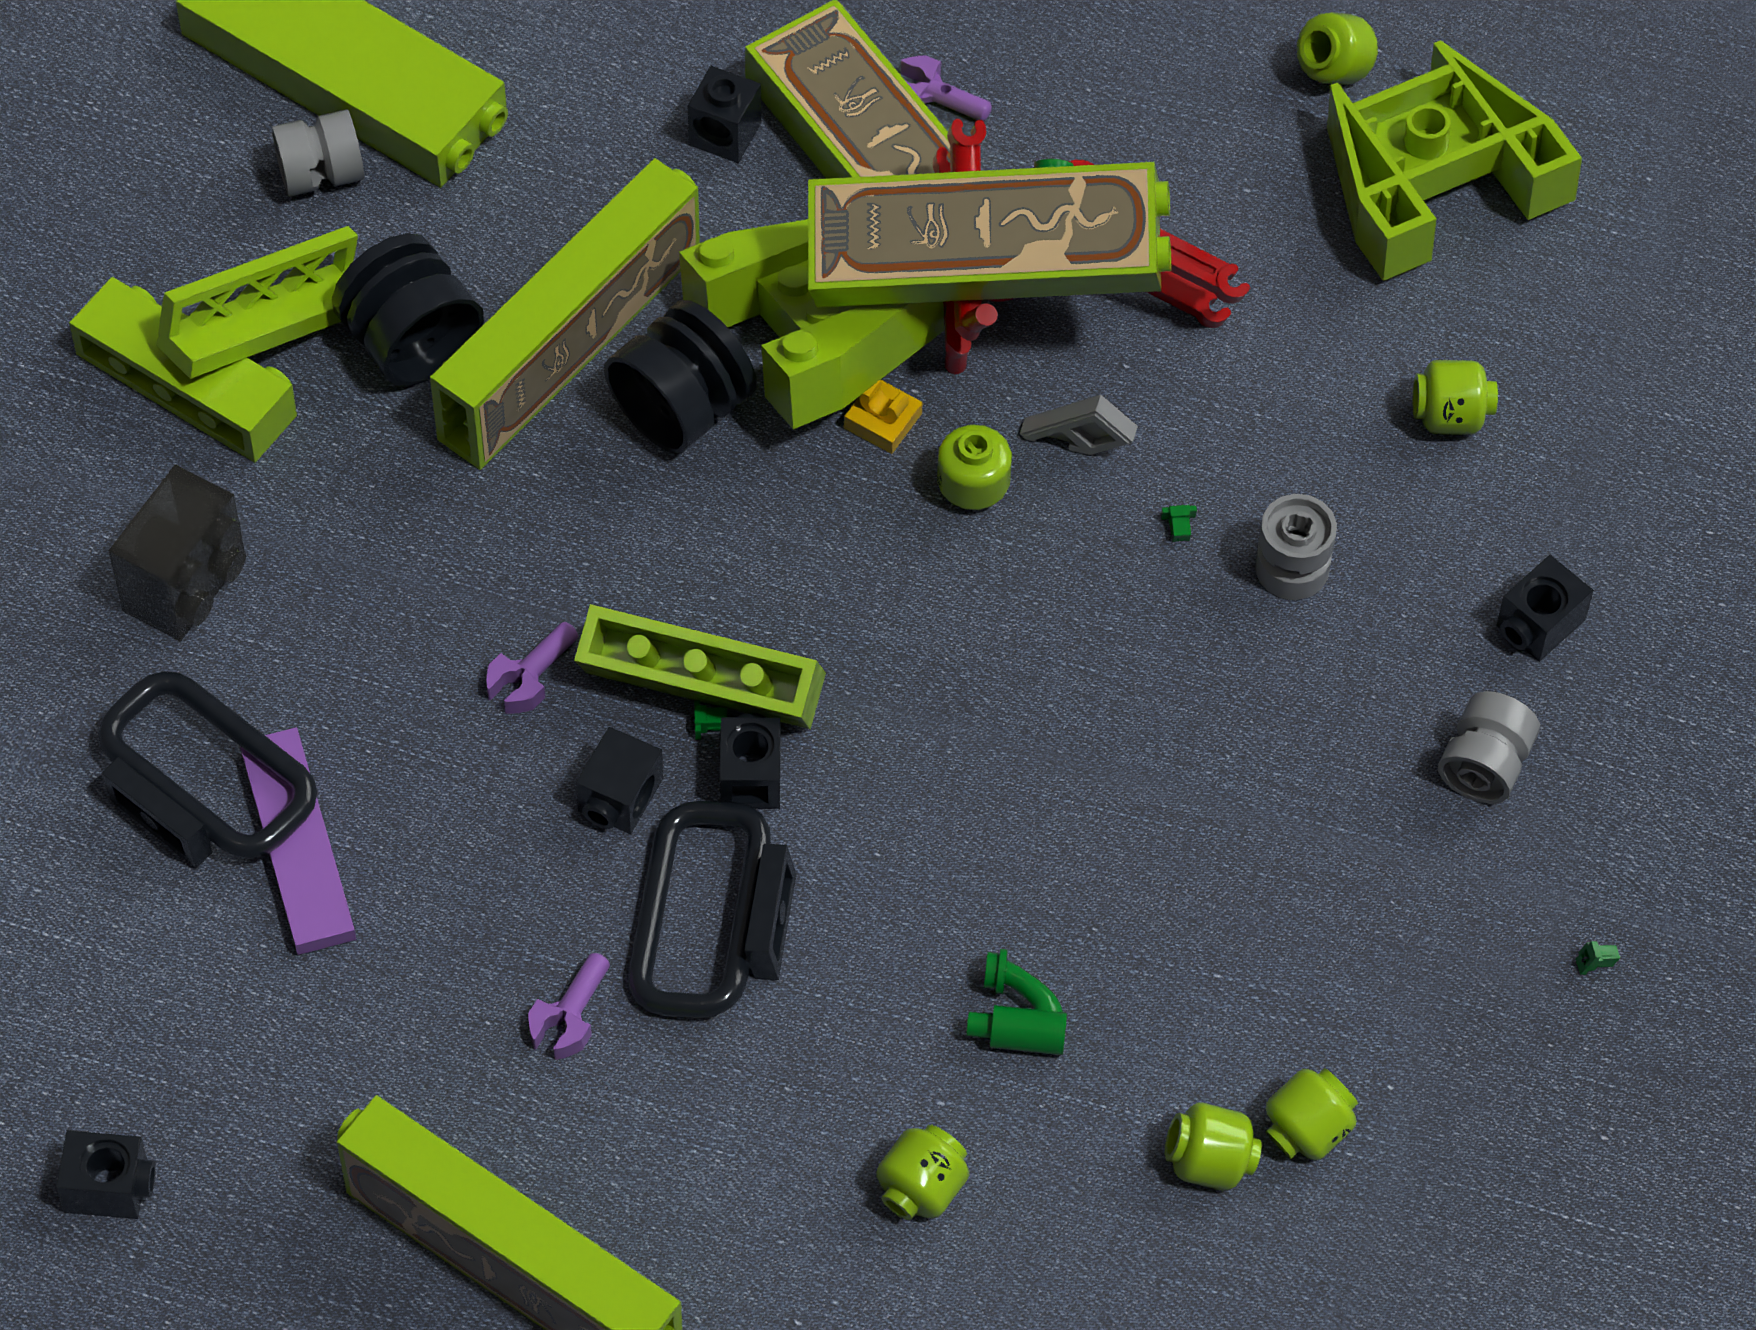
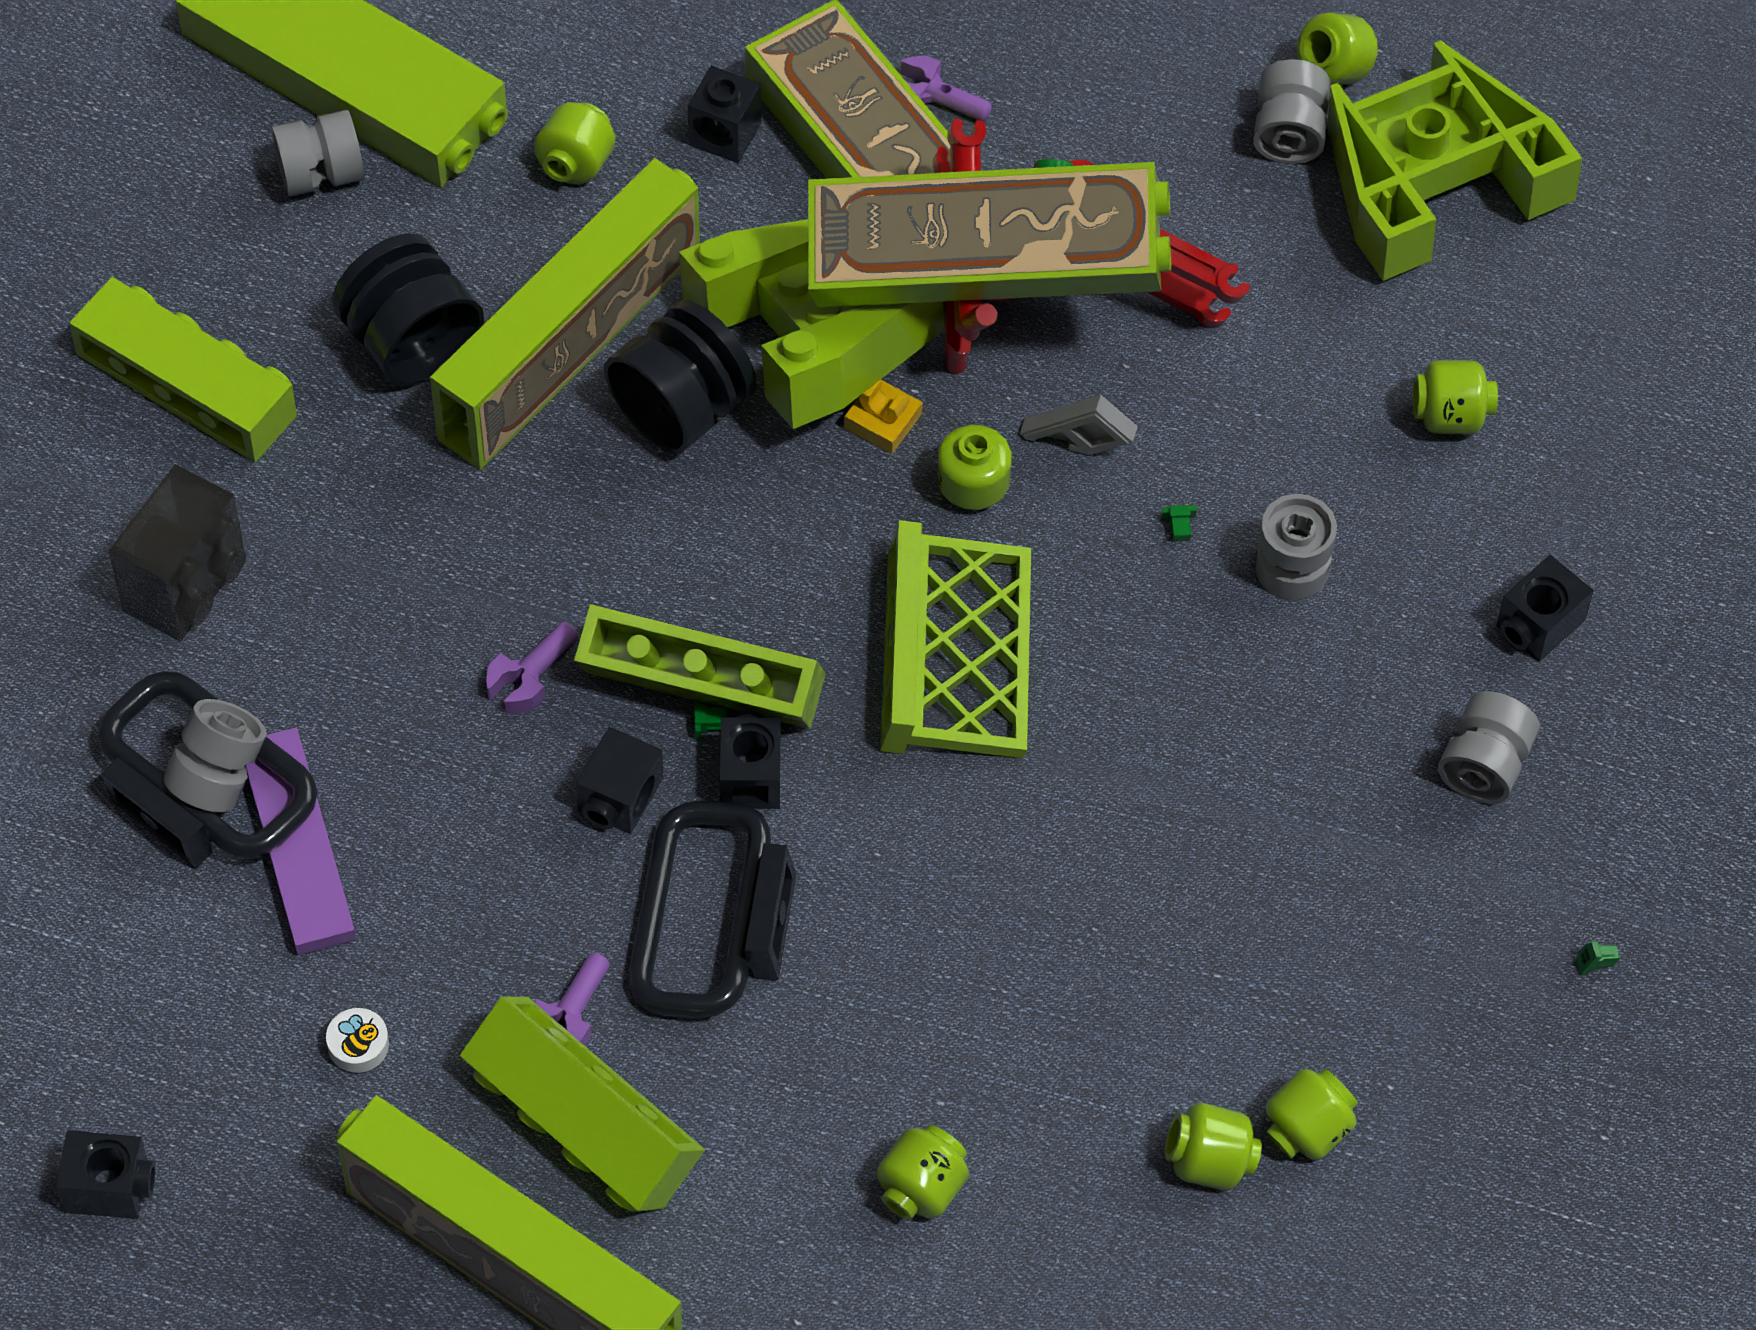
lime fence [156,226,358,379] -> none
green plant [966,948,1067,1055] -> none
none -> light grey wheel [163,699,267,812]
none -> white tile [326,1008,389,1073]
none -> lime brick [460,997,705,1212]
none -> lime head [534,102,616,184]
none -> lime fence [880,520,1031,758]
none -> light grey wheel [1253,59,1331,164]

